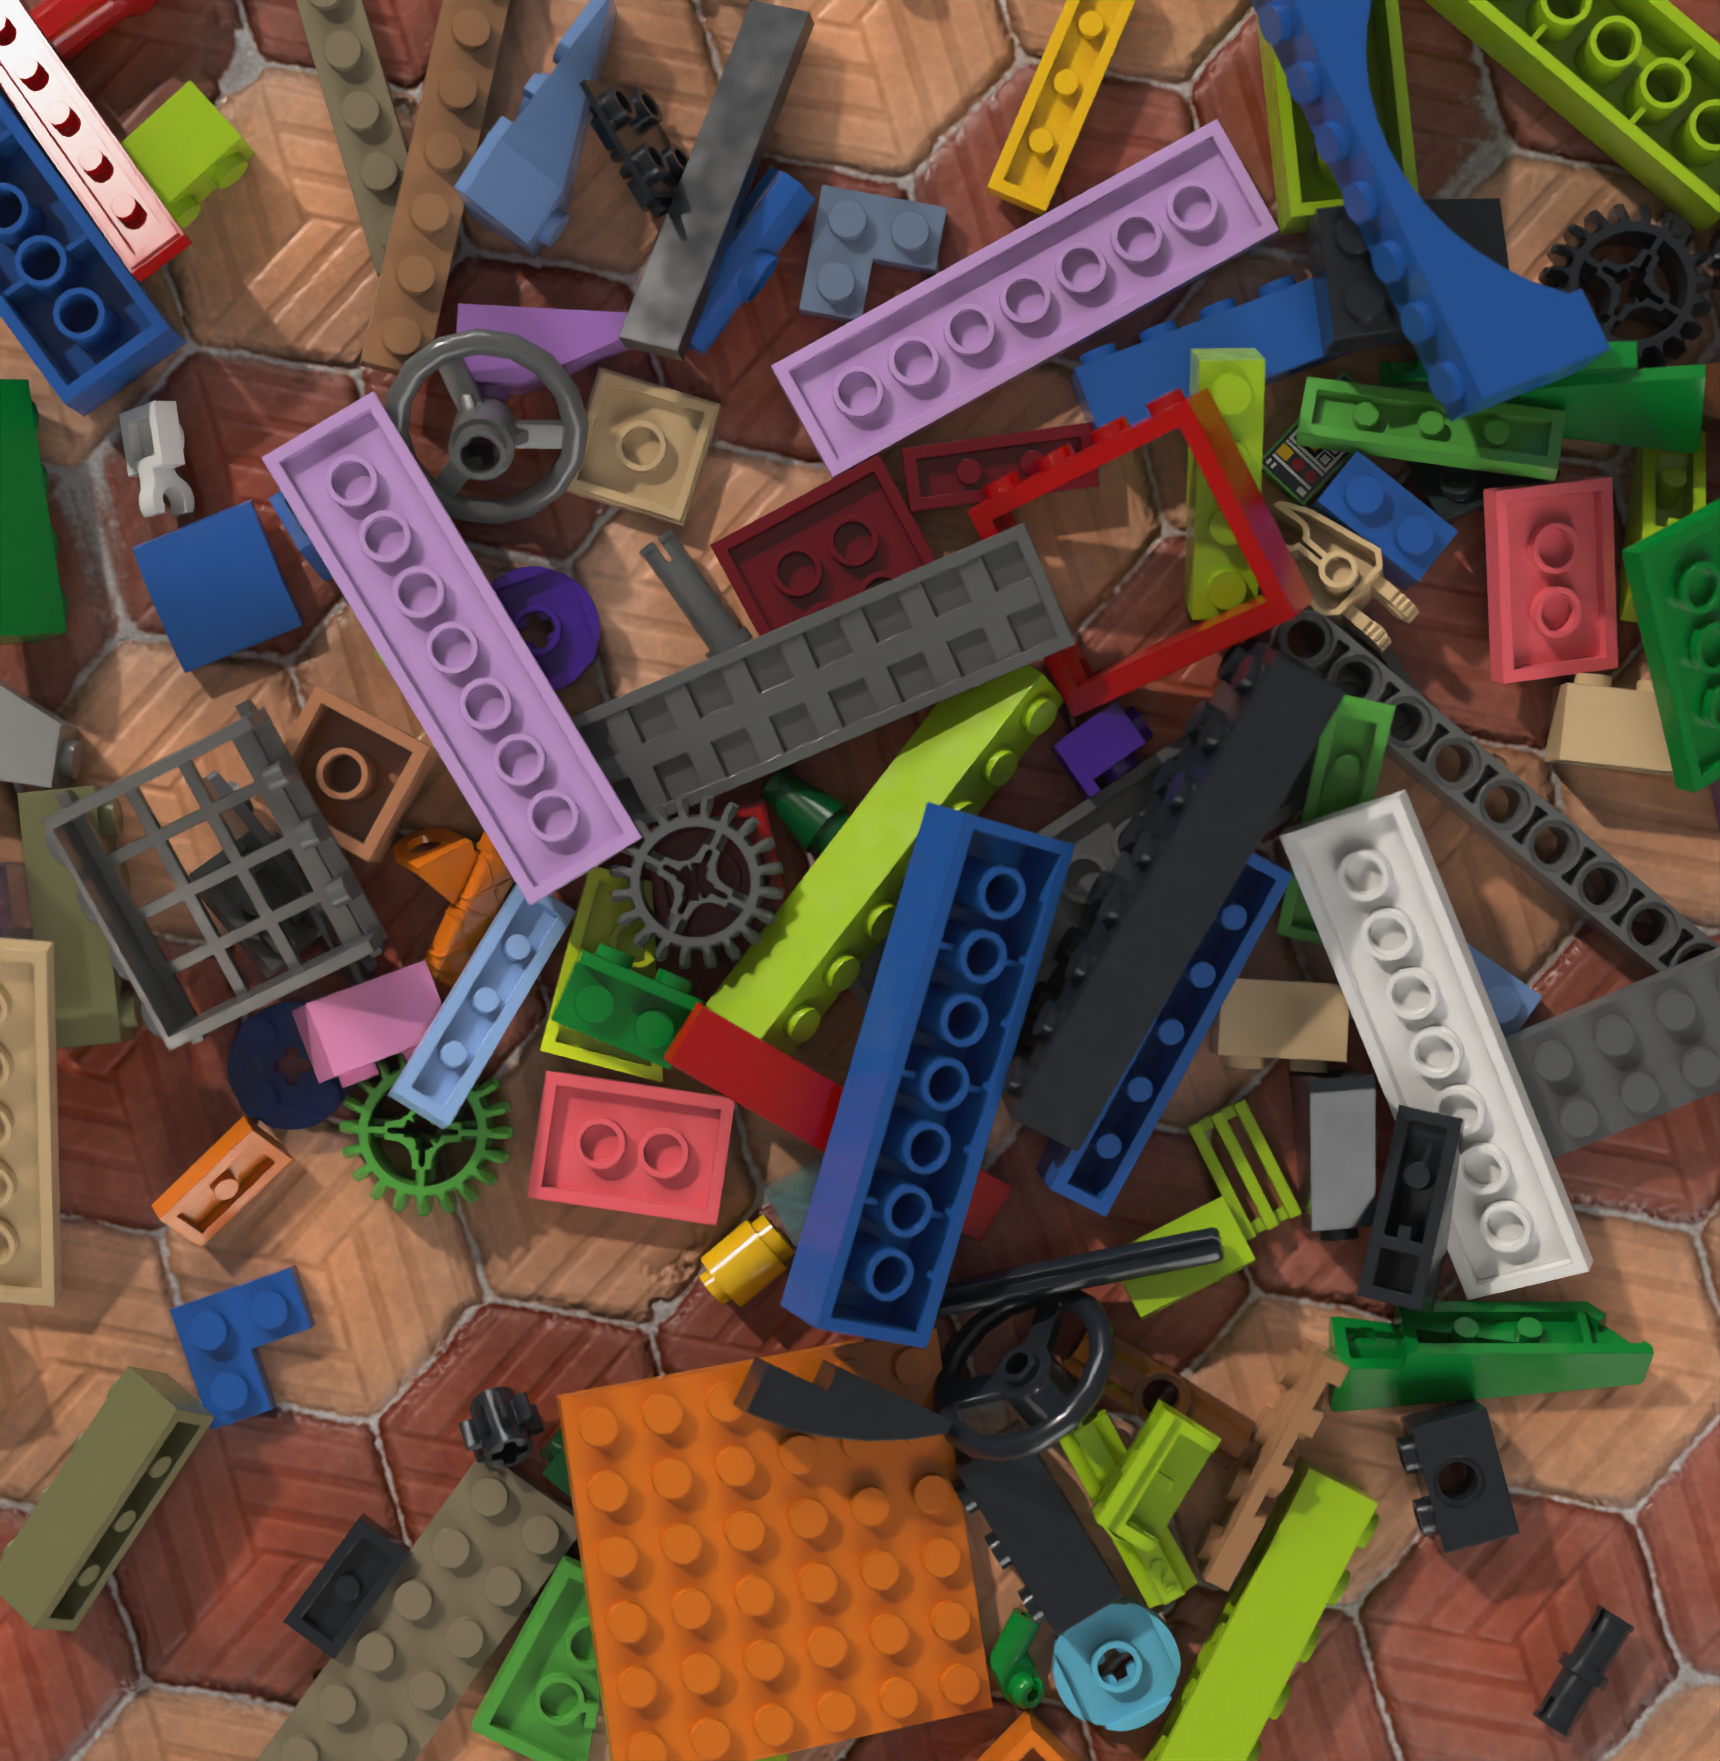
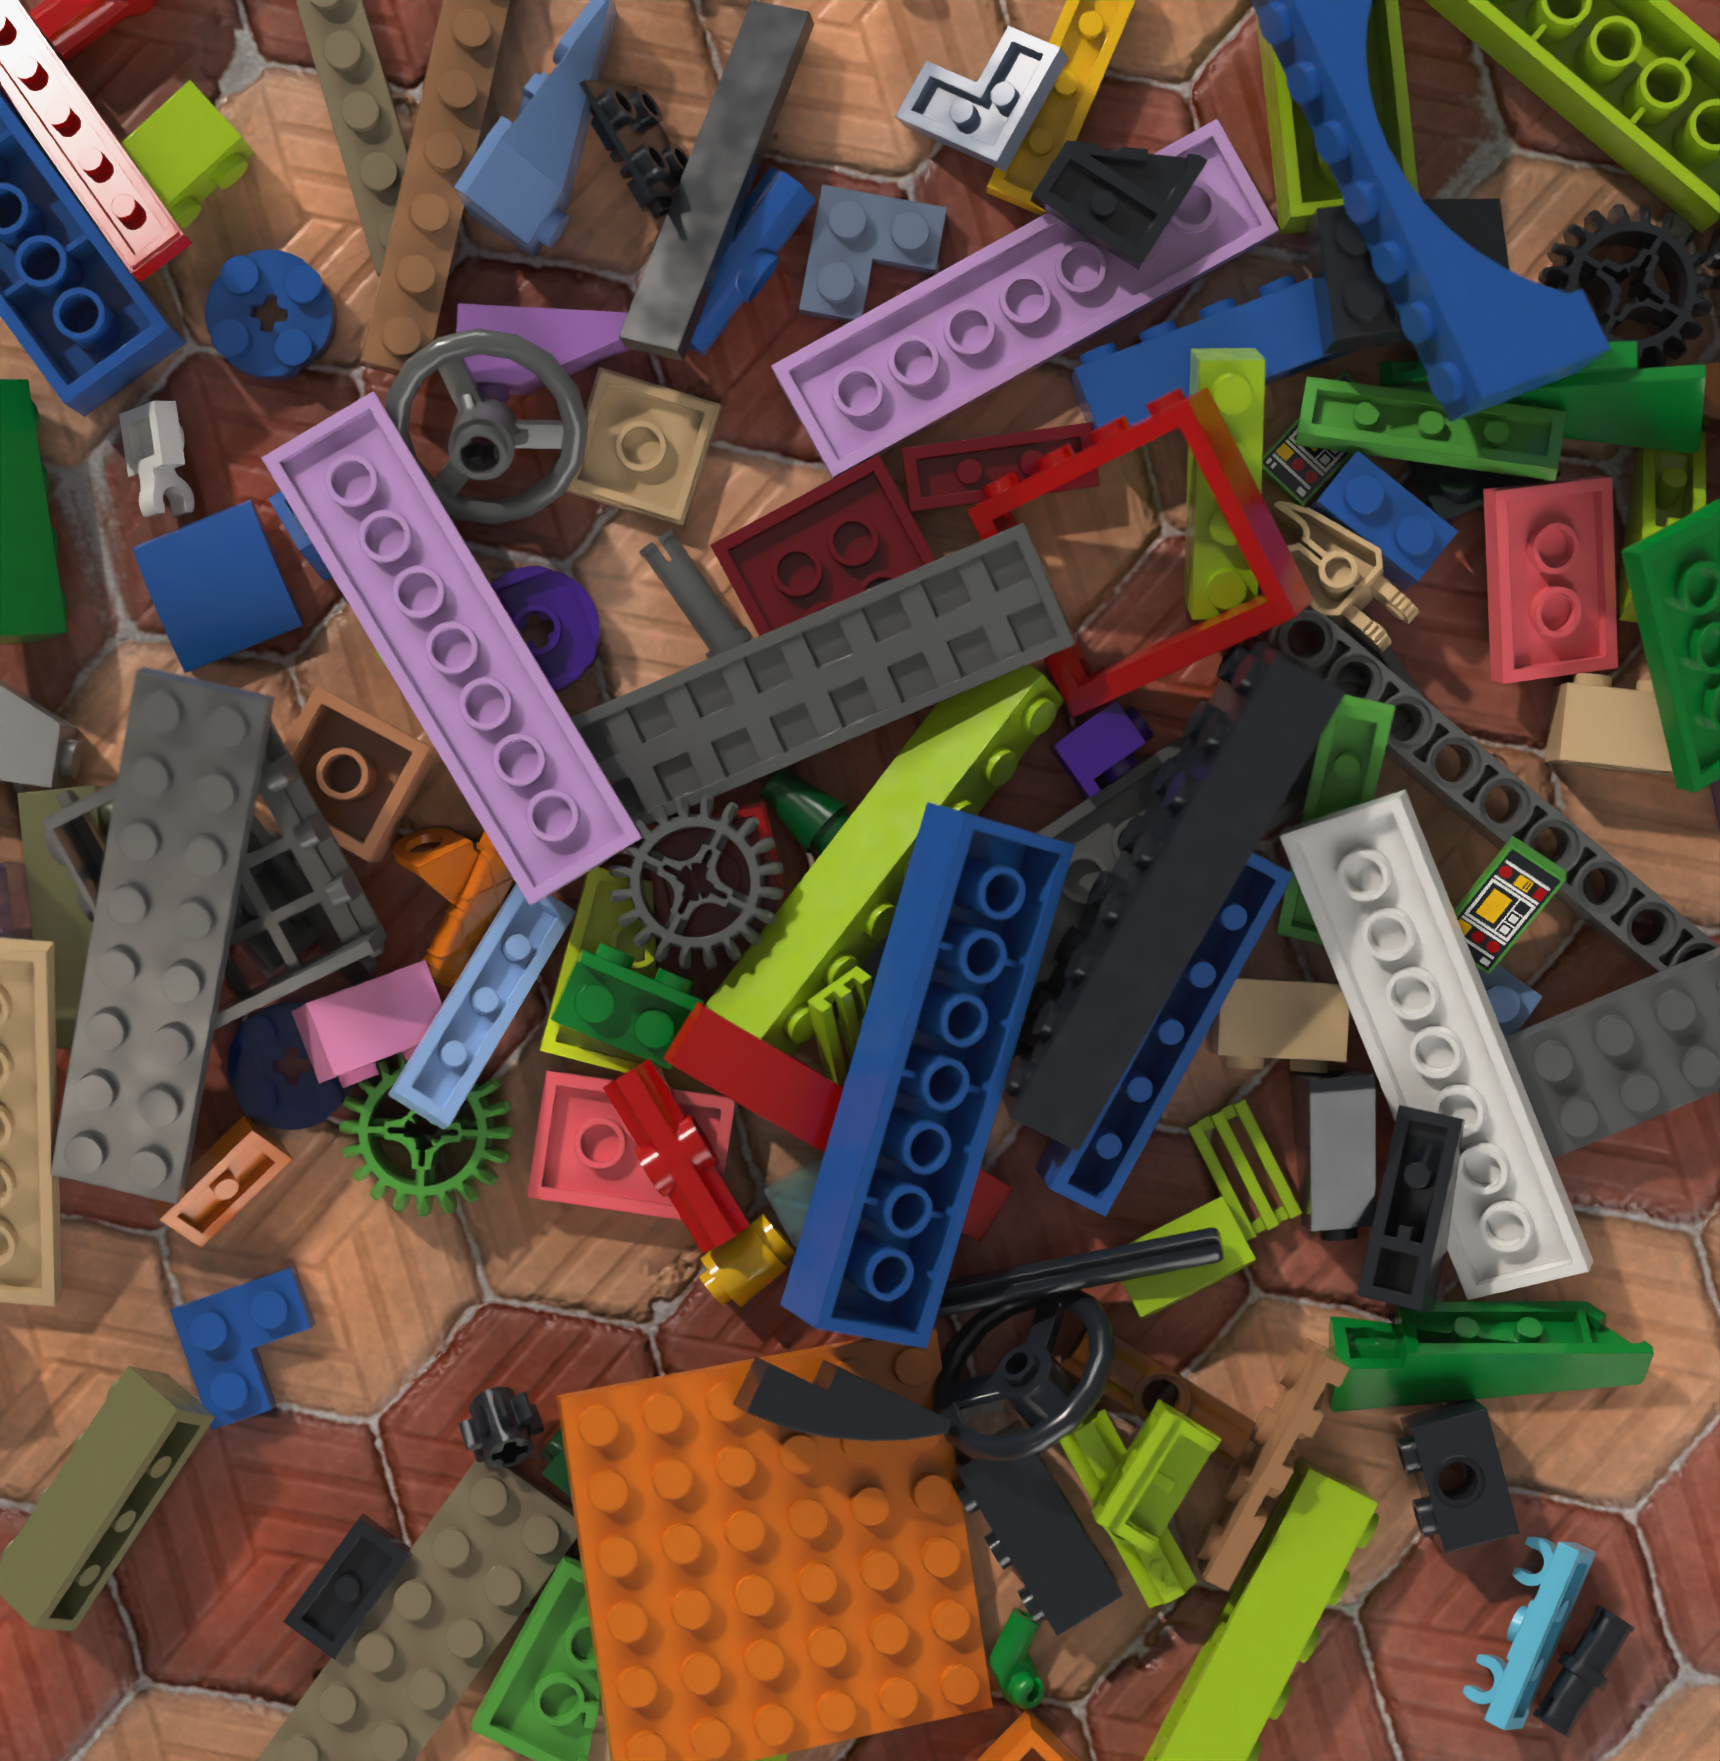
medium azure plate [1051,1597,1181,1732] -> none
none -> dark grey plate [50,667,275,1204]
none -> blue plate [205,250,337,381]
none -> red piece [602,1058,751,1254]
none -> lime tile [807,966,873,1087]
none -> plate [895,26,1069,172]
none -> black wing [1030,141,1208,270]
none -> tile [1454,836,1567,975]
none -> medium azure plate [1463,1537,1596,1731]

